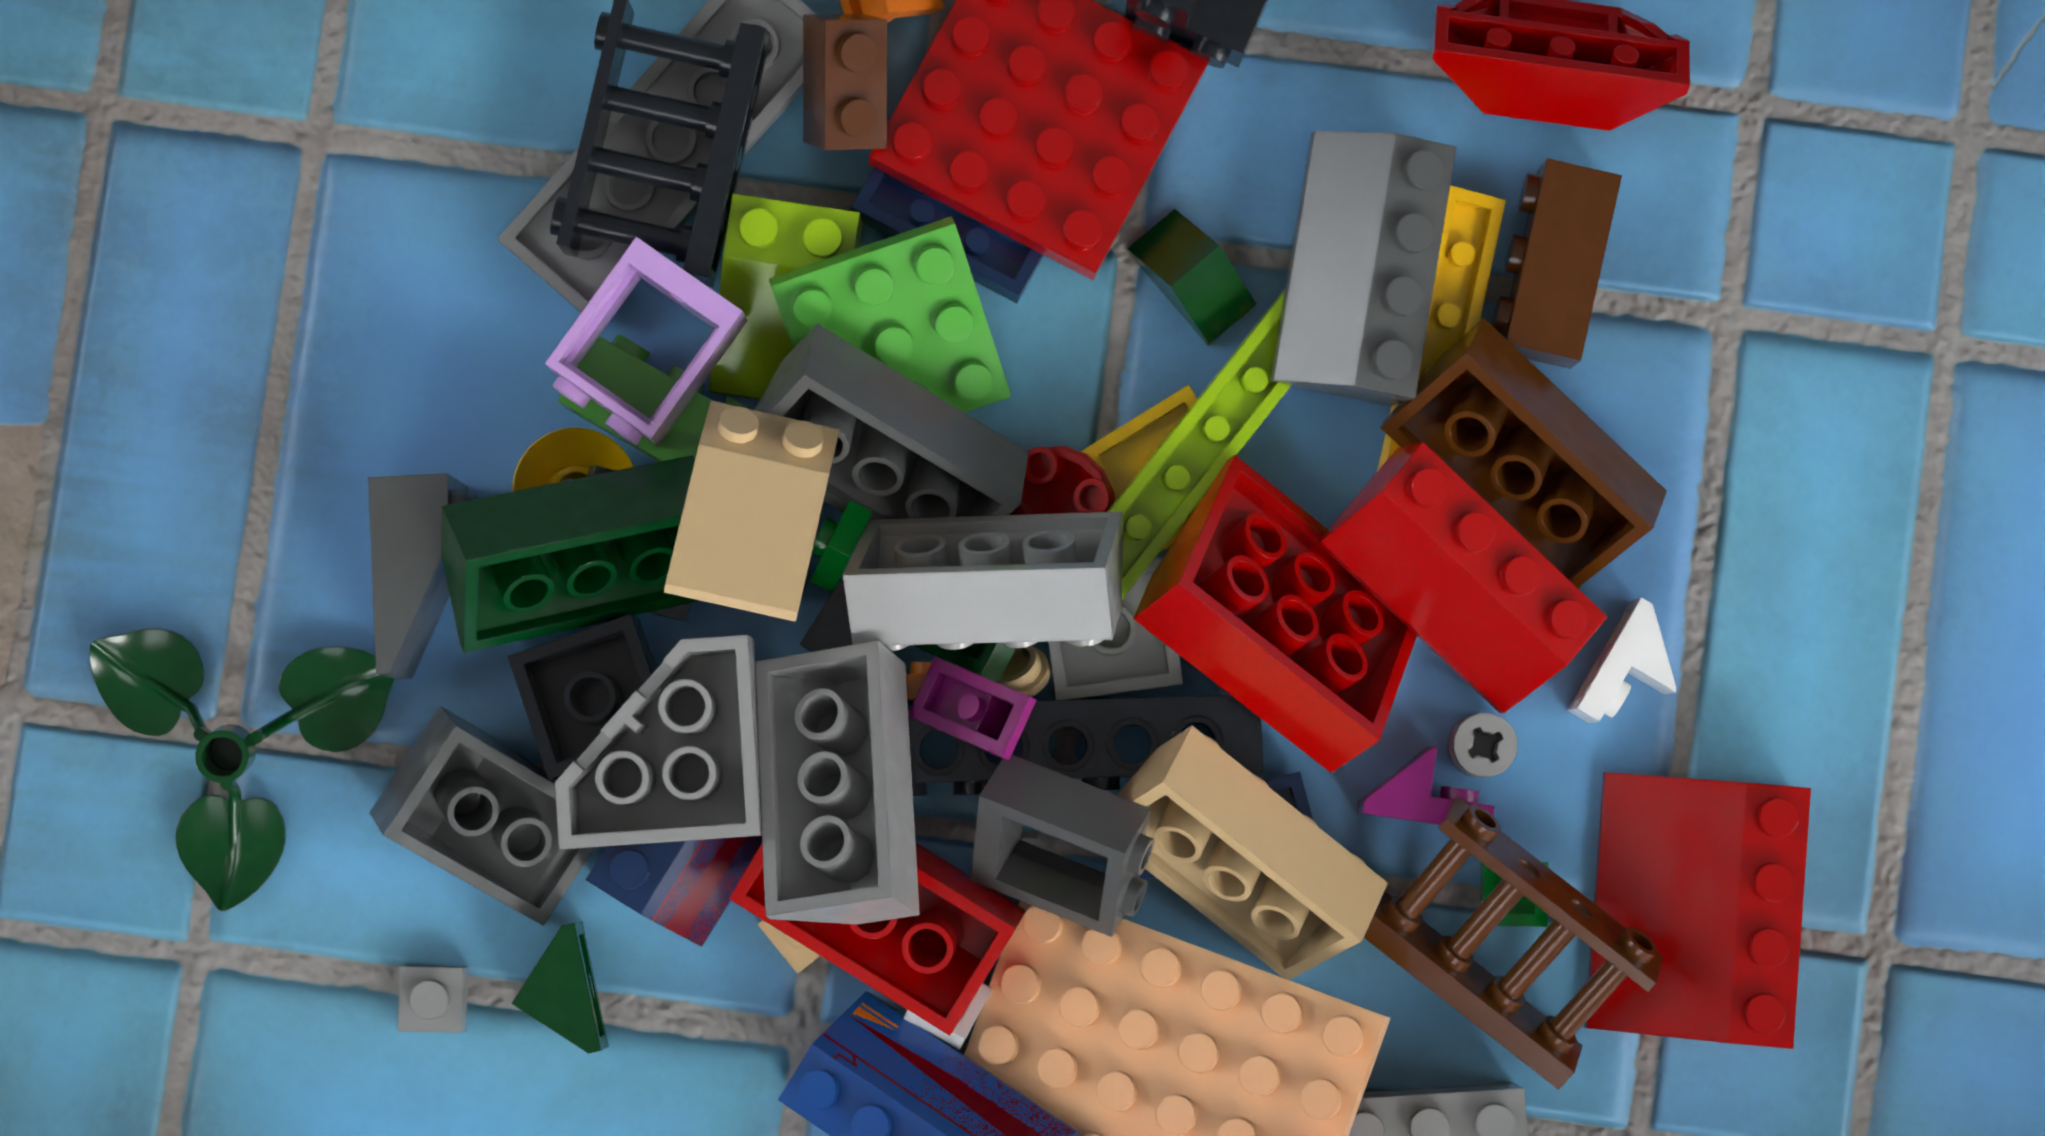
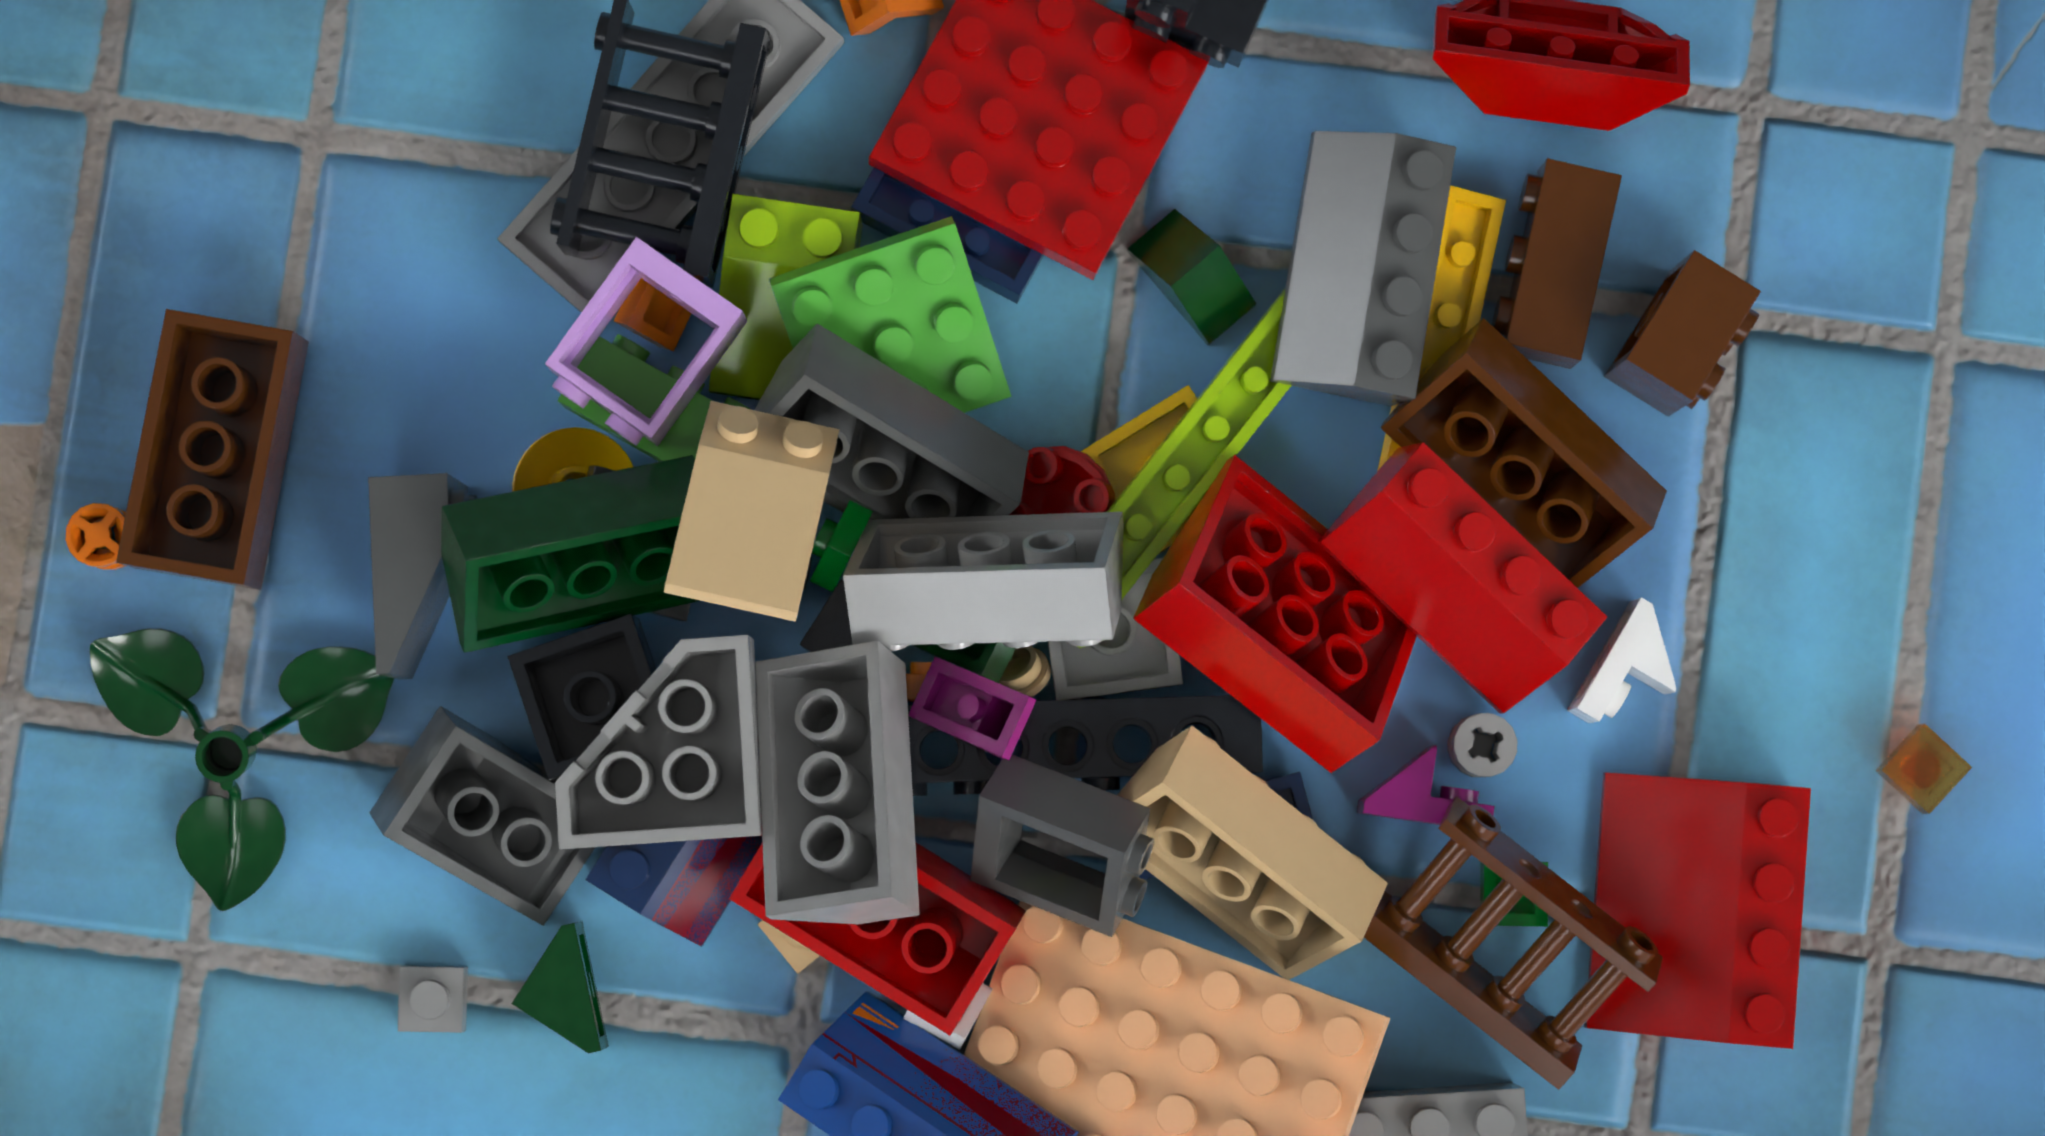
reddish brown brick [803,14,887,150] -> none
none -> orange wheel [65,503,126,570]
none -> reddish brown brick [116,309,309,590]
none -> orange plate [614,279,691,352]
none -> reddish brown brick [1604,250,1761,416]
none -> clear orange plate [1875,723,1972,814]

